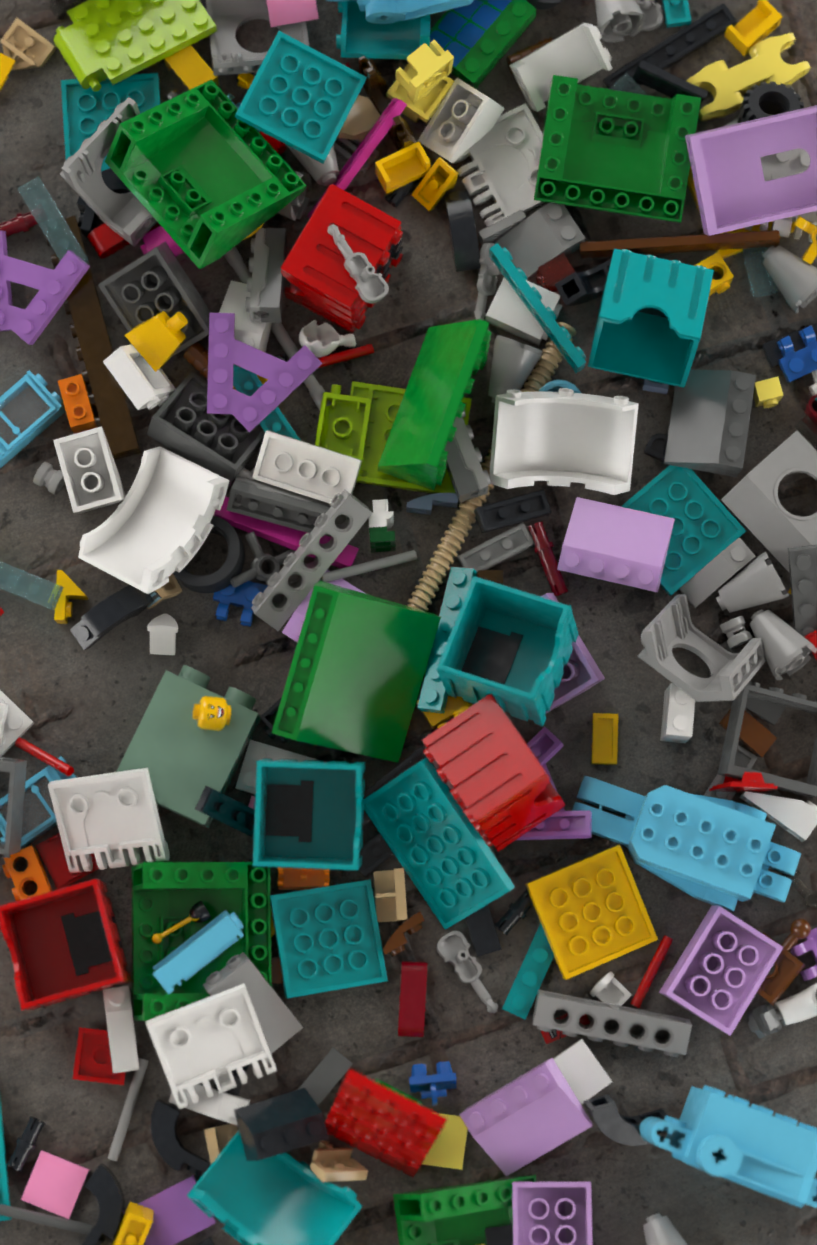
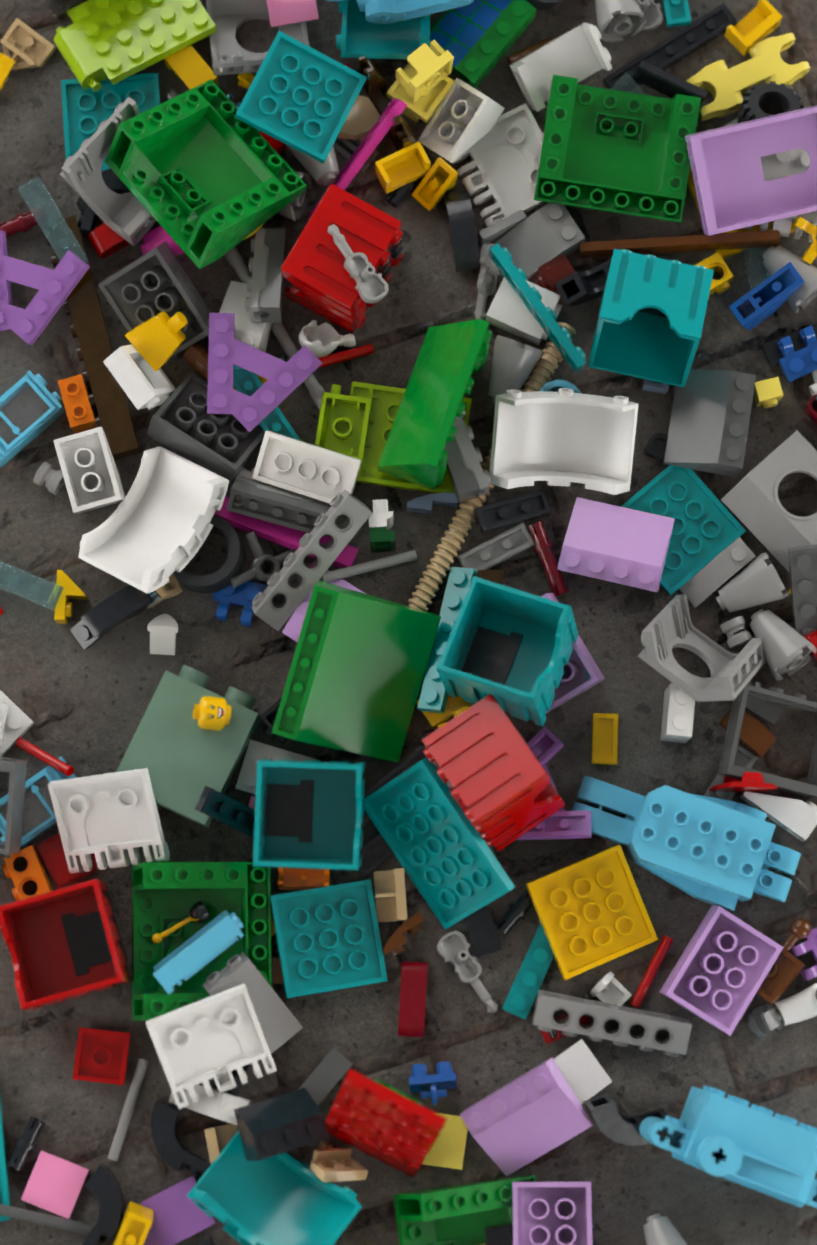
white slope [103,986,139,1073] -> none
none -> blue slope [729,262,805,331]

